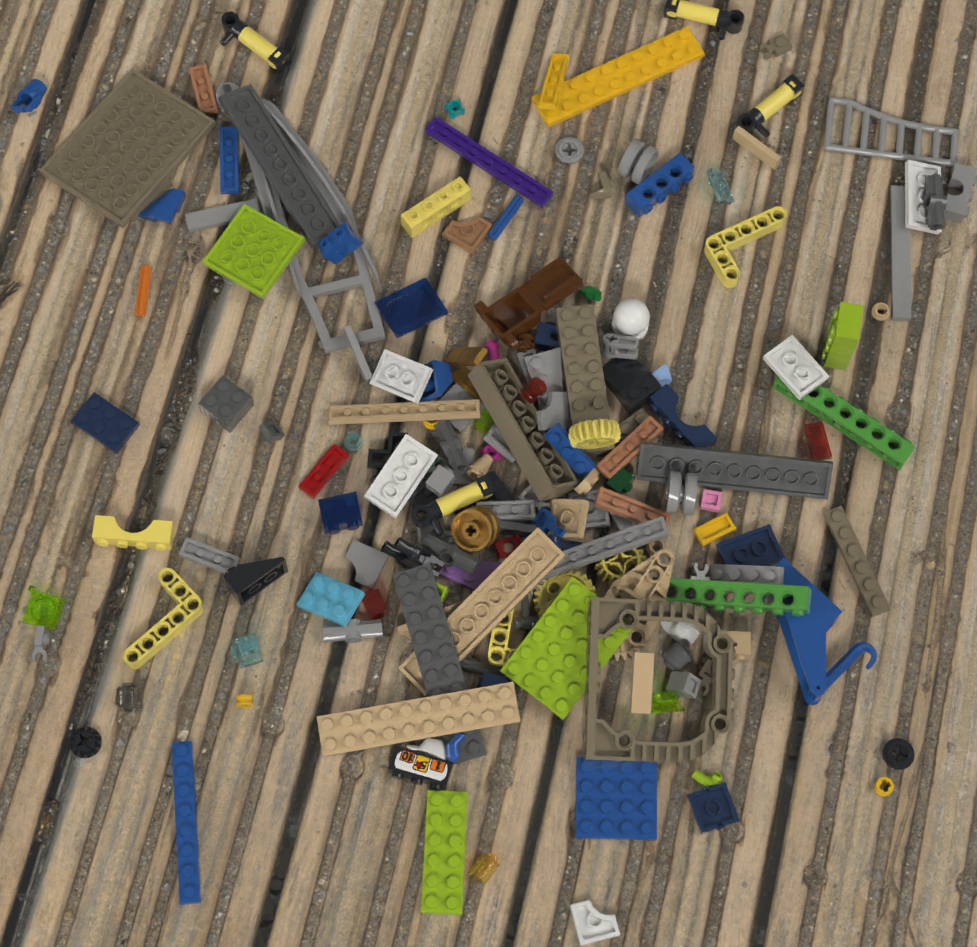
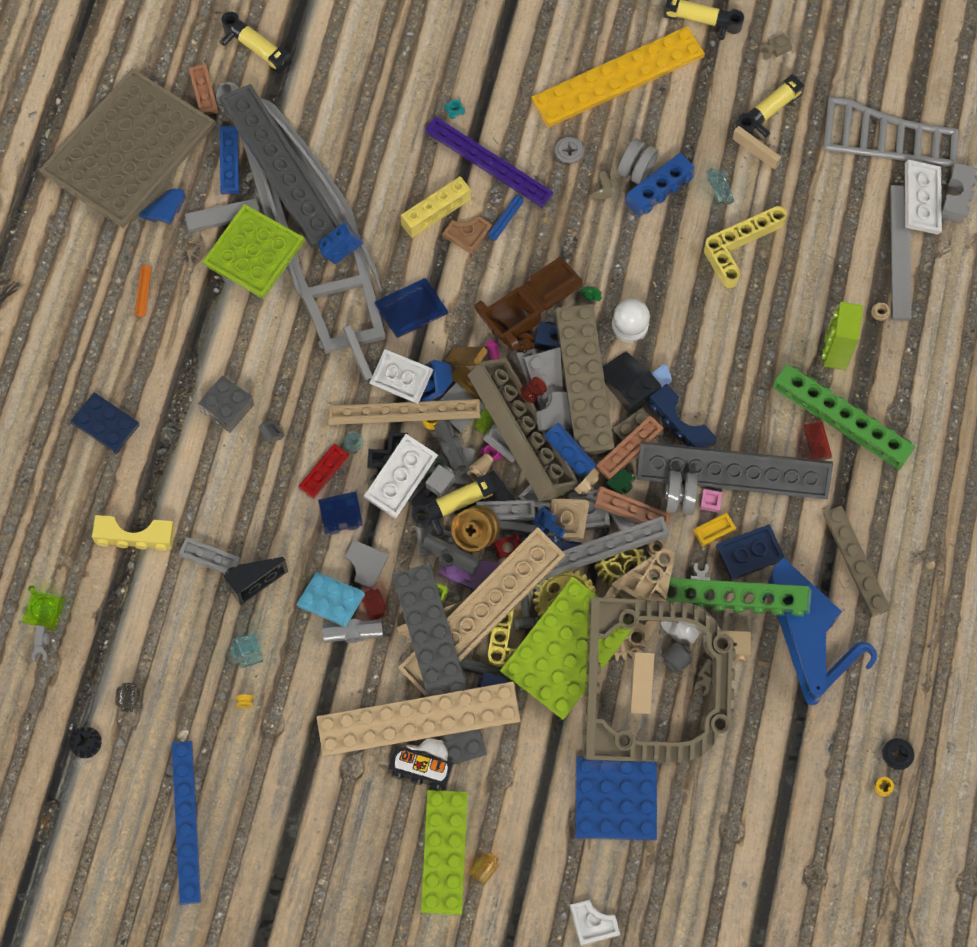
blue piece [10,79,47,113] -> none
light yellow beam [123,568,204,670] -> none
black connector [381,537,444,577] -> none
blue arm [446,732,466,763] -> none
yellow tile [538,53,570,110] -> none
light yellow gear [568,419,621,450] -> none
light grey piece [603,333,639,359] -> none
clear neon green hat [651,692,685,714] -> none
light grey brick [666,671,702,699] -> none
dark blue plate [687,782,740,834] -> none
lime arm [691,769,723,787] -> none
light grey plate [710,564,784,585] -> none
white plate [763,335,829,400] -> none
dark grey piece [923,174,947,231] -> none

